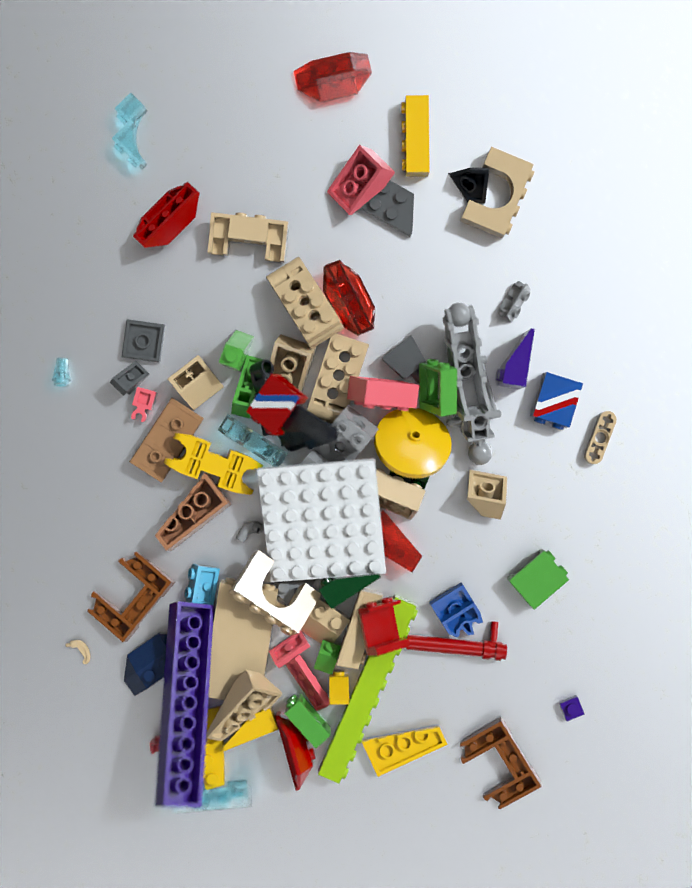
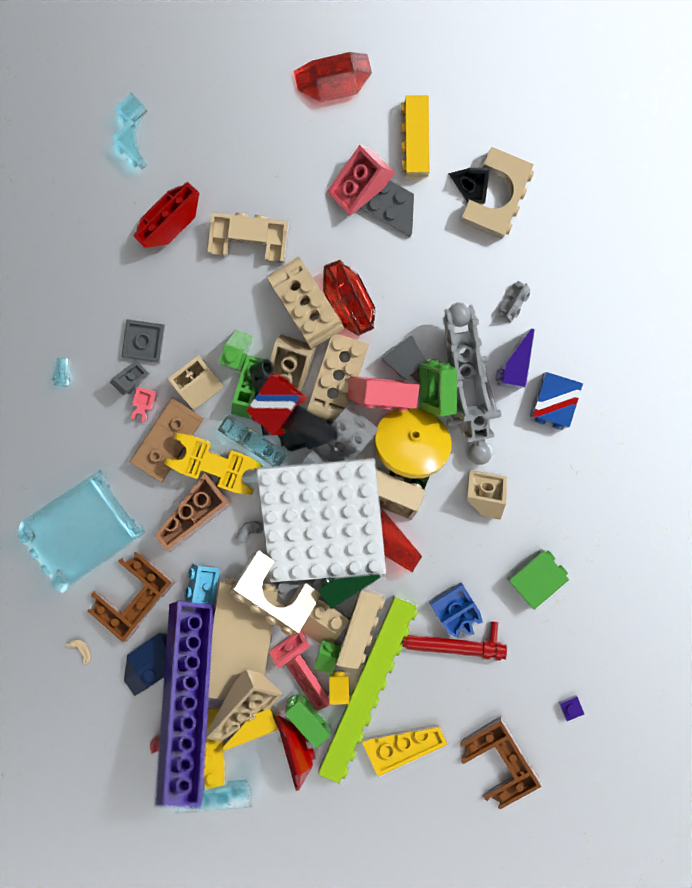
red panel [358,597,410,656] -> none
tan beam [584,411,617,464] -> none
none -> clear light blue windscreen [17,469,145,593]

